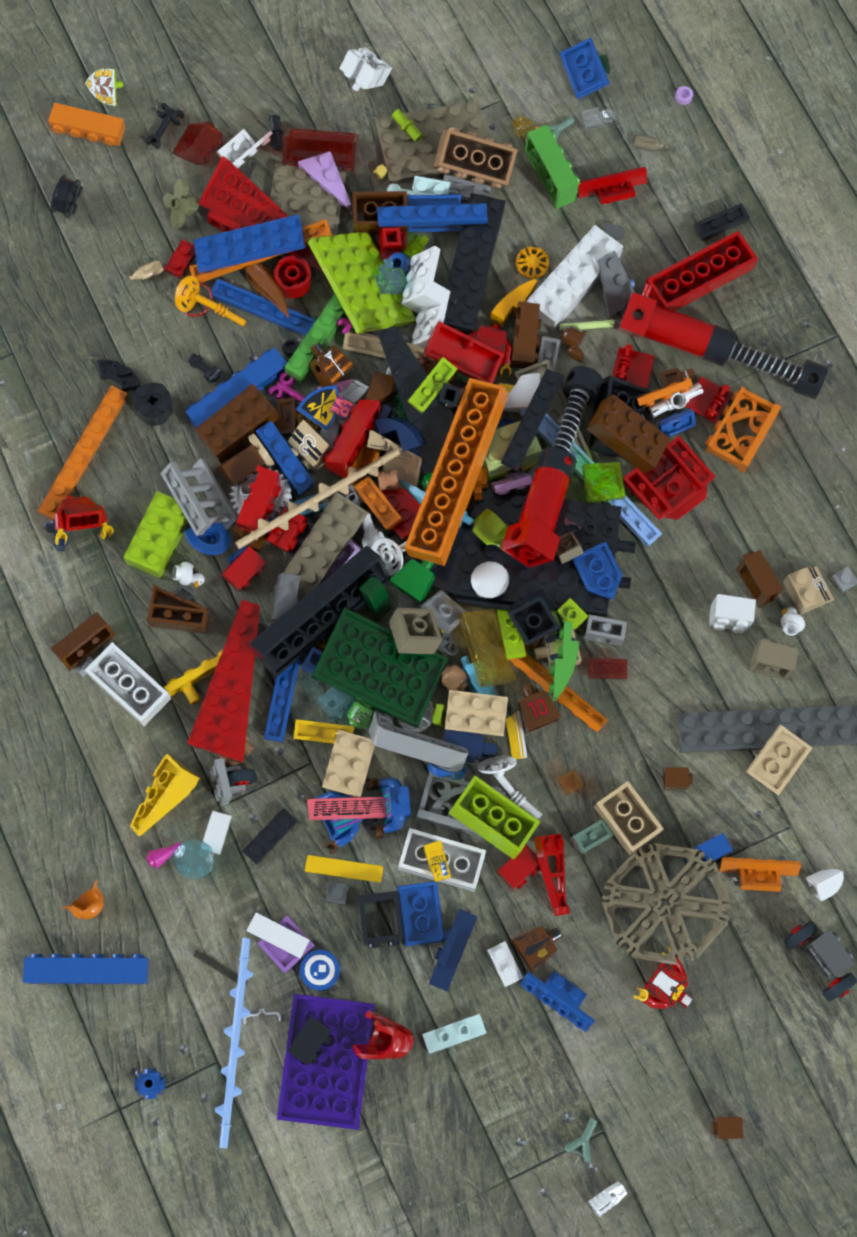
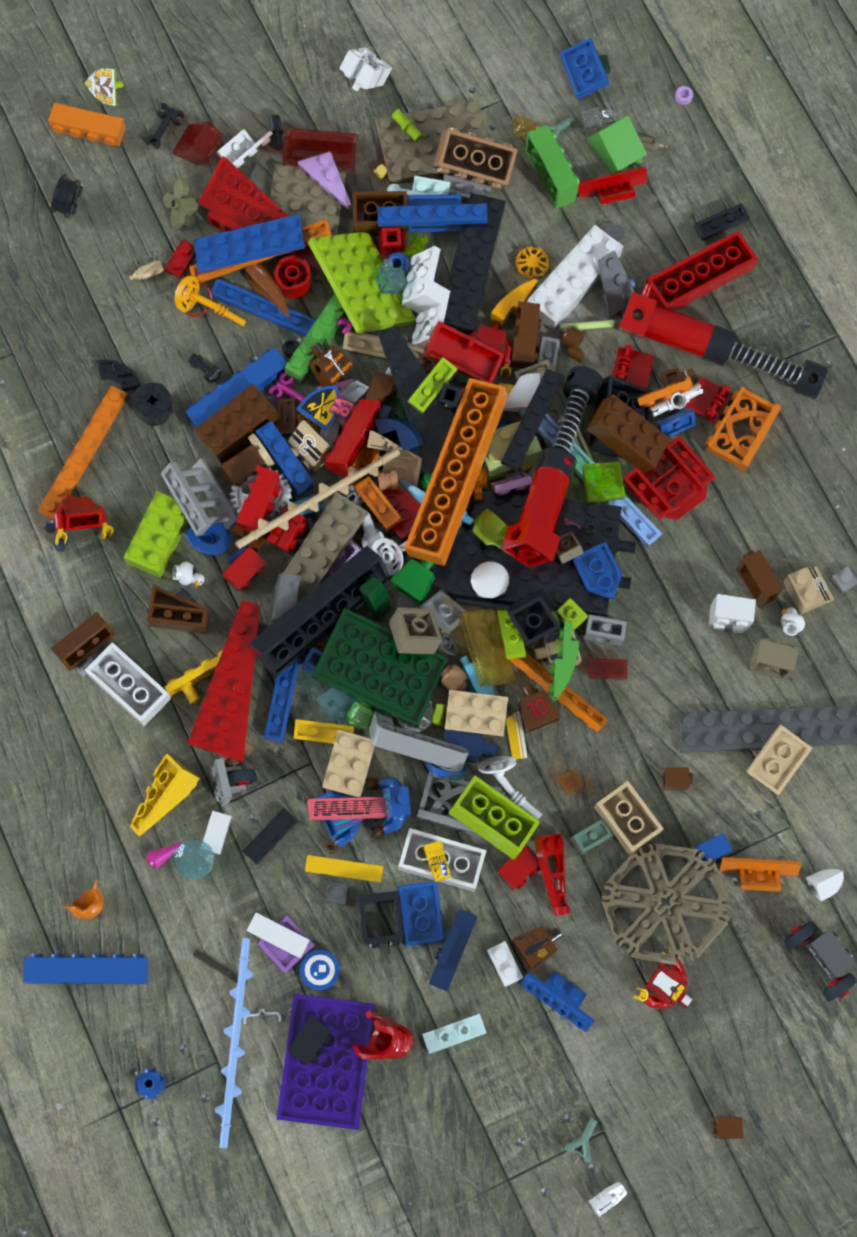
none -> bright green slope [587,116,647,174]

